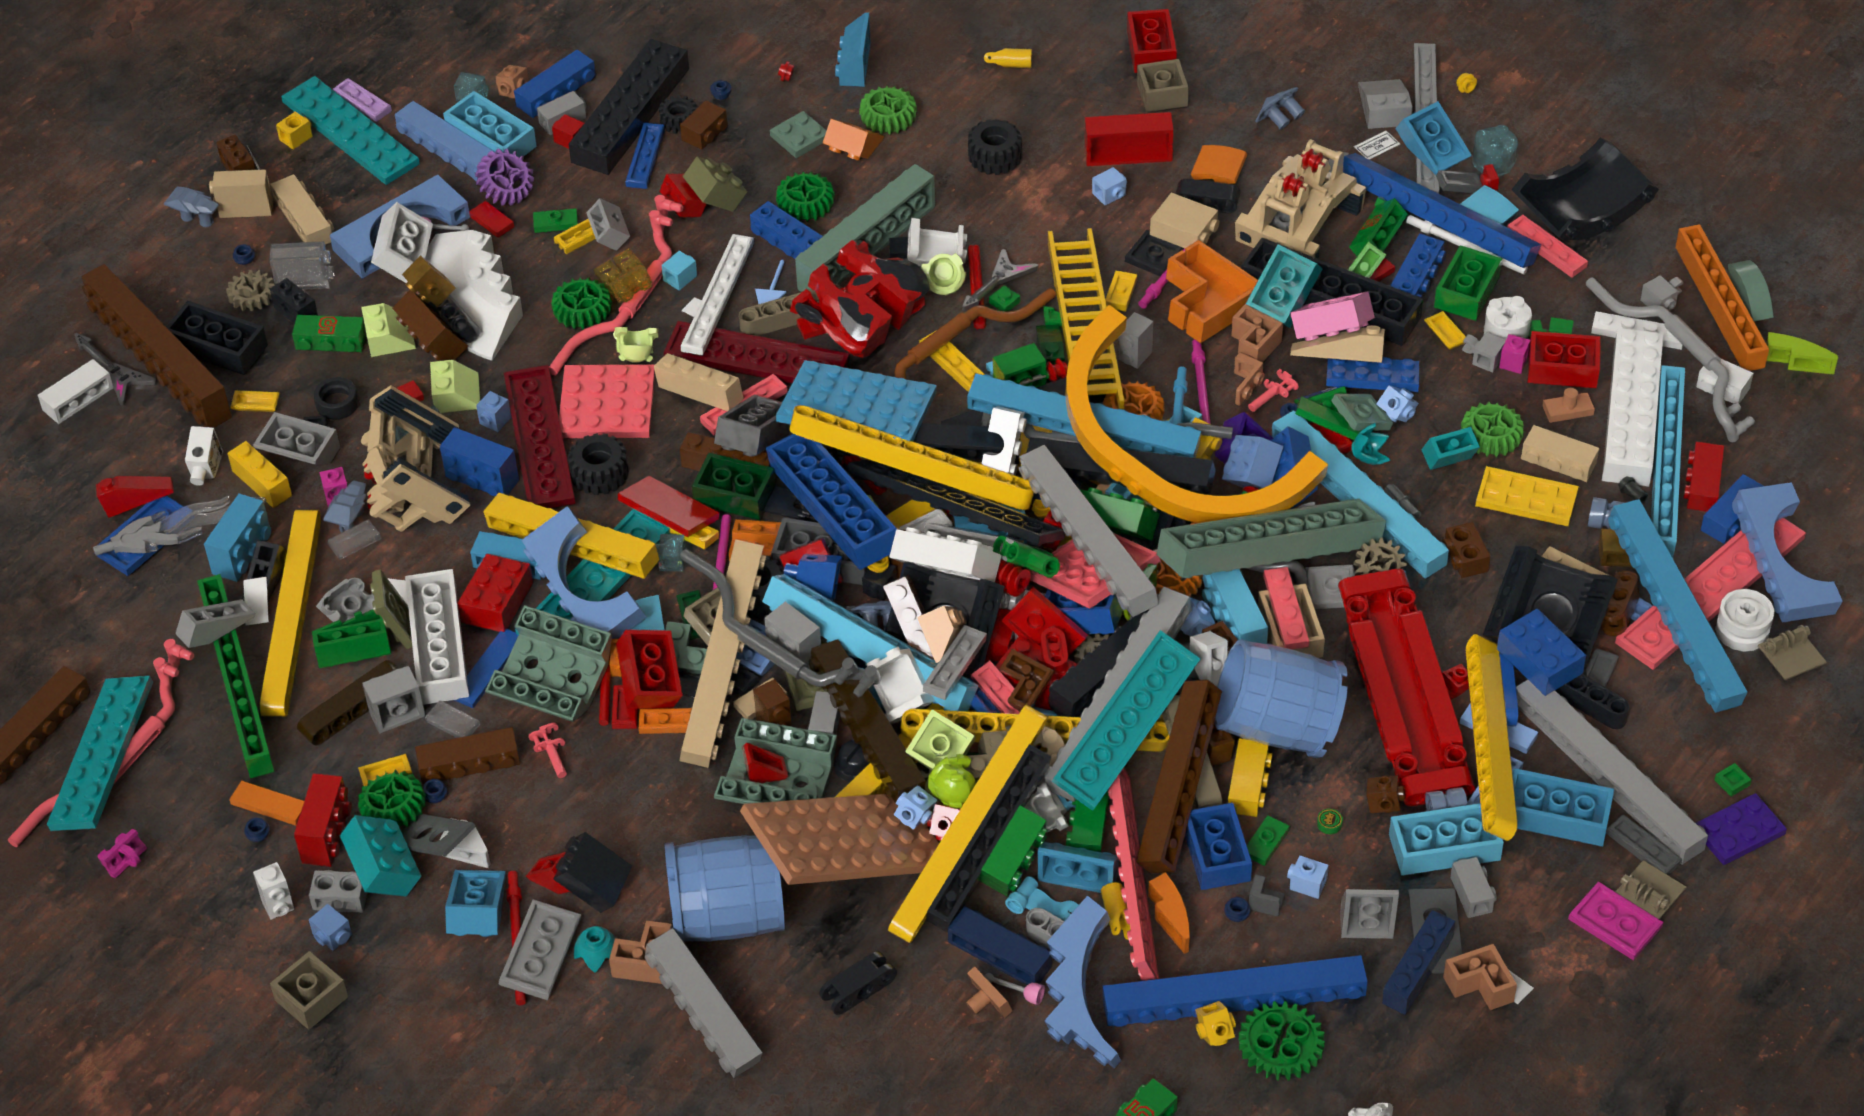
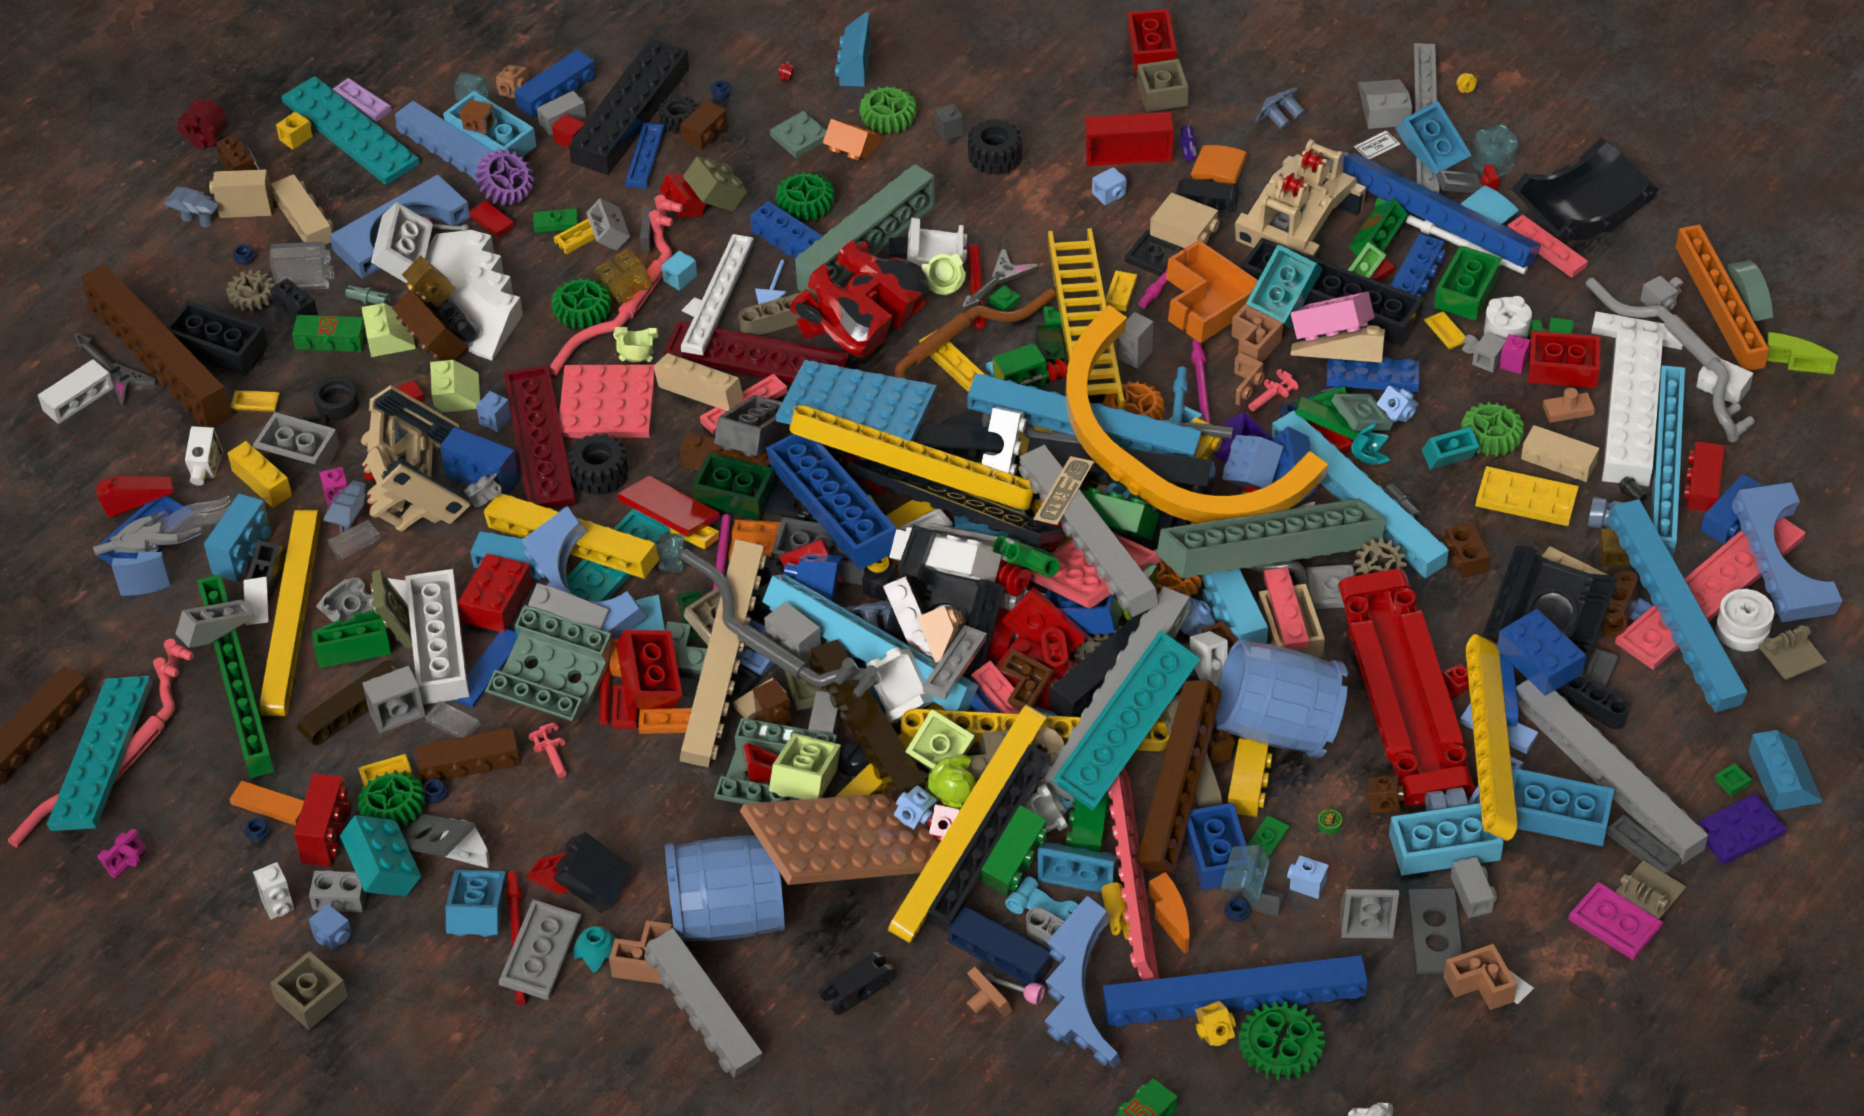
yellow piece [984,48,1032,68] -> none
dark blue brick [1382,910,1455,1015] -> none
none -> medium blue slope [111,551,171,596]
none -> dark red brick [177,98,229,150]
none -> sand green pin [345,285,391,305]
none -> dark orange brick [460,99,495,135]
none -> light grey hinge [464,473,501,507]
none -> light grey slope [528,583,610,630]
none -> dark grey tile [640,207,653,253]
none -> yellowish green brick [769,733,841,800]
none -> black tile [897,524,937,579]
none -> dark grey brick [935,103,963,141]
none -> sticker [1034,456,1094,525]
none -> dark purple axle [1180,125,1197,161]
none -> clear light blue panel [1221,845,1270,903]
none -> dark azure slope [1748,730,1822,811]

